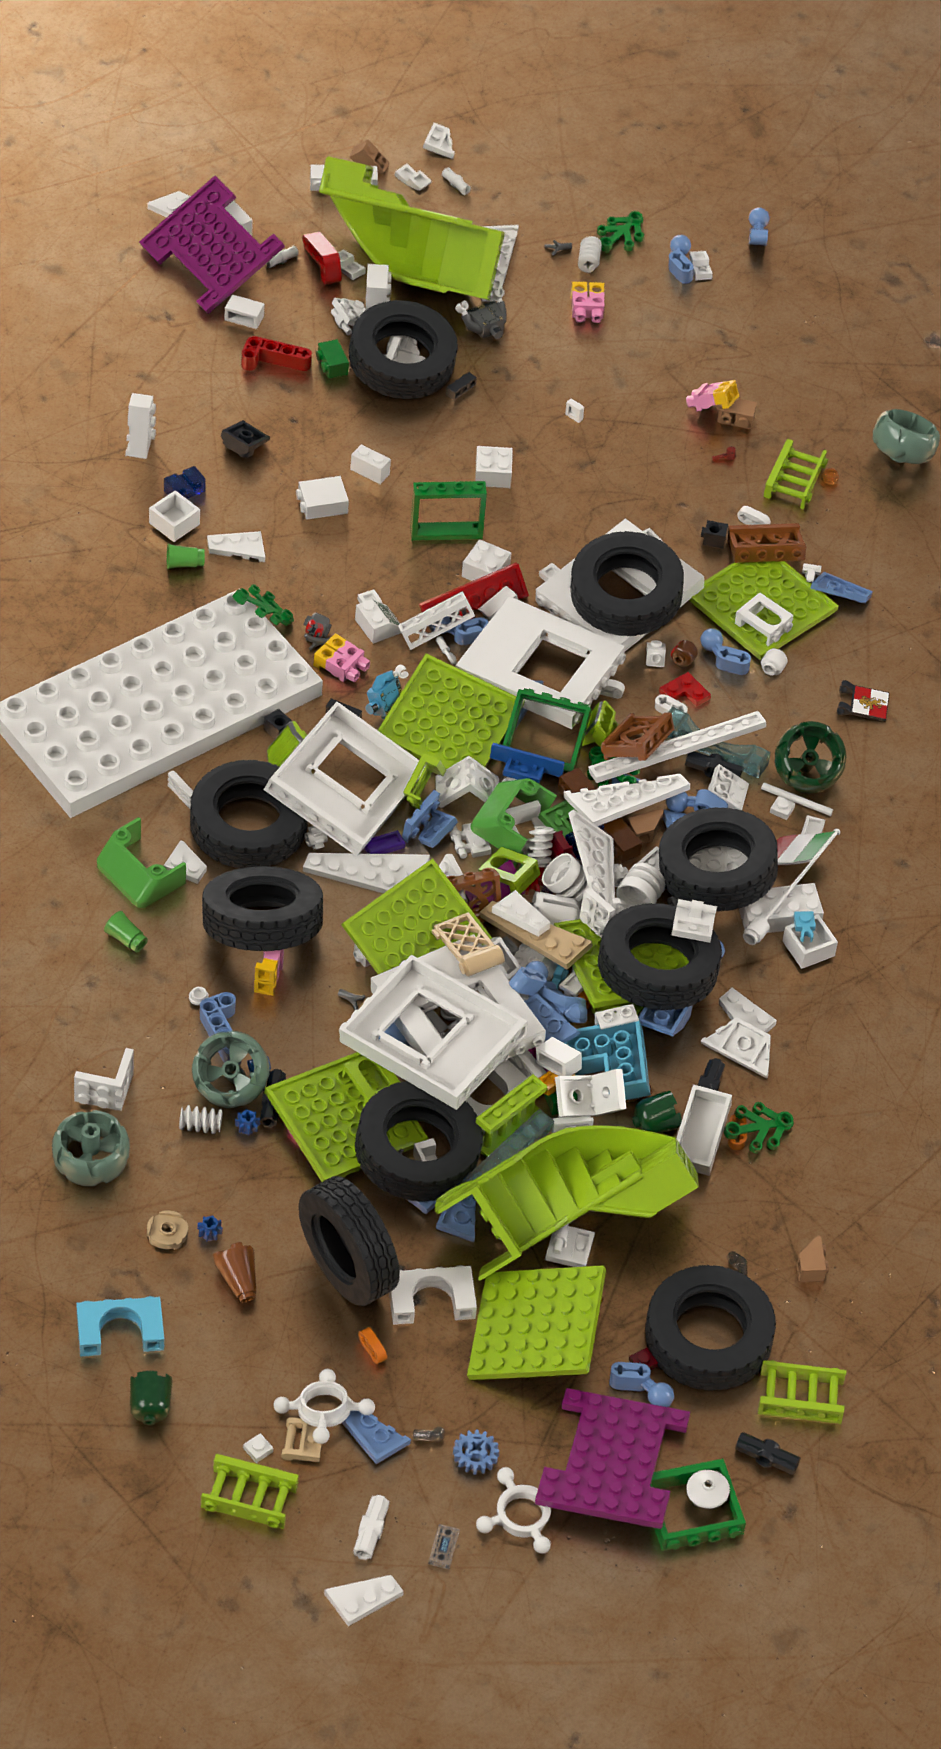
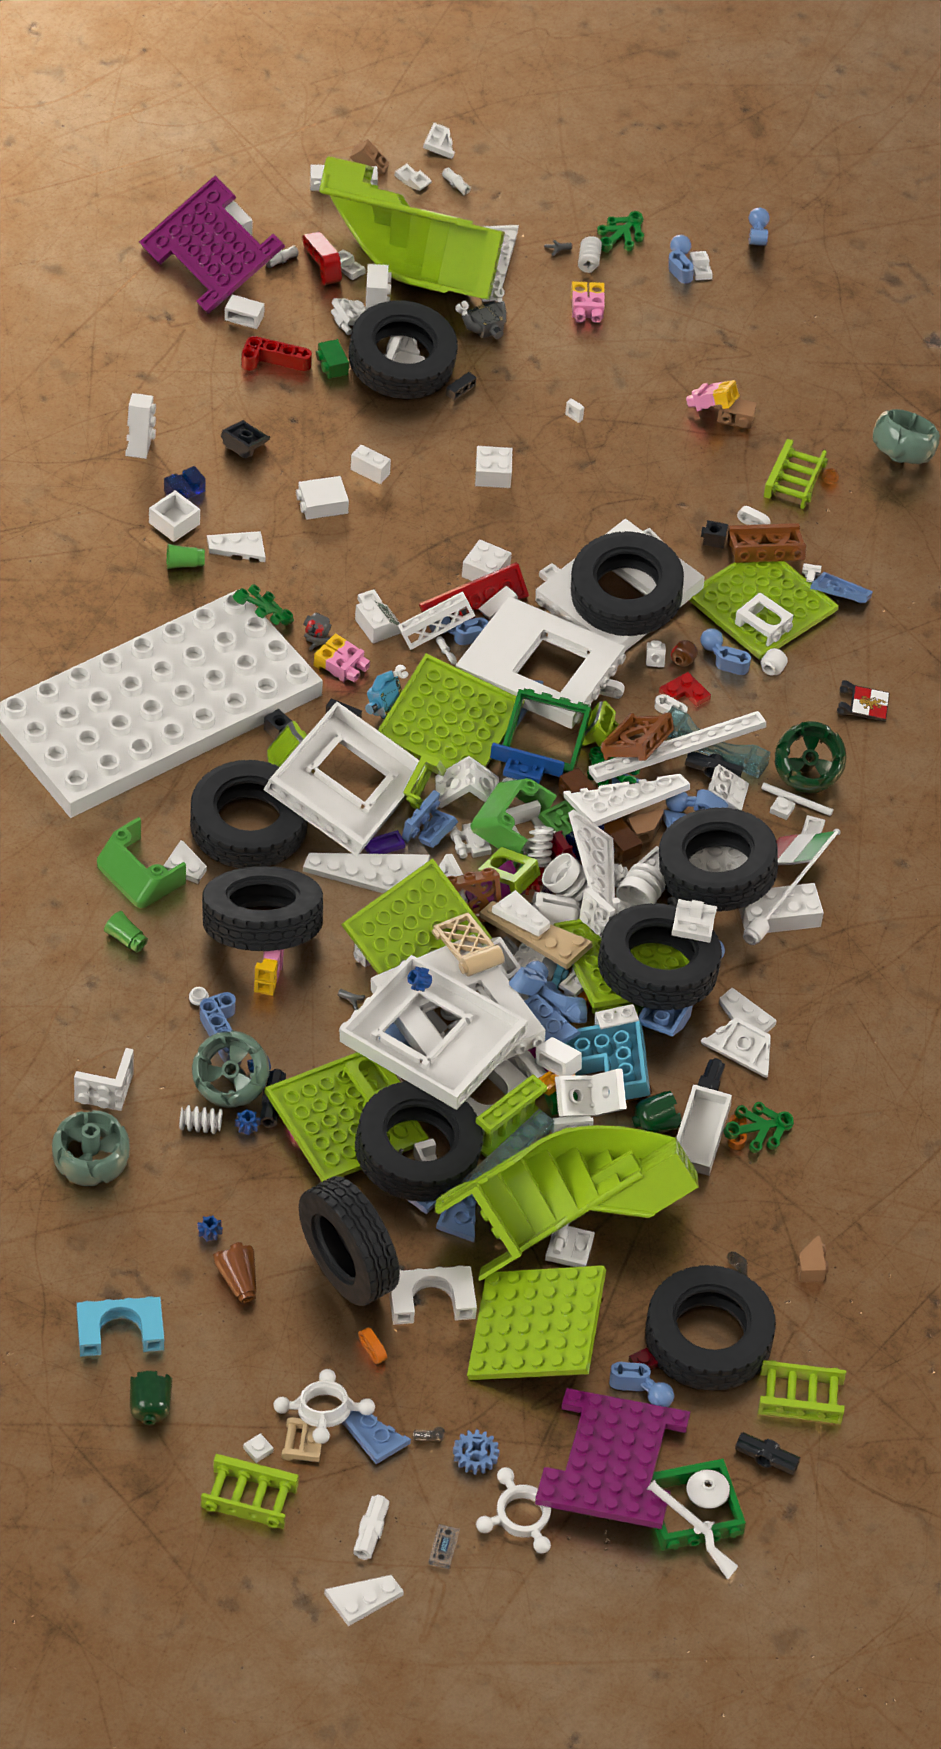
white wing [147,191,191,217] -> none
tan plate [147,1210,188,1249] -> none
white tile [168,771,193,809] -> none
white gear [305,826,328,849] -> none
green window [410,481,487,541] -> none
clear red hand [712,446,736,461] -> none
white piece [782,914,838,969] -> none
medium azure plate [793,911,816,942] -> none
none -> blue gear [408,966,432,992]
none -> white piece [647,1480,738,1579]

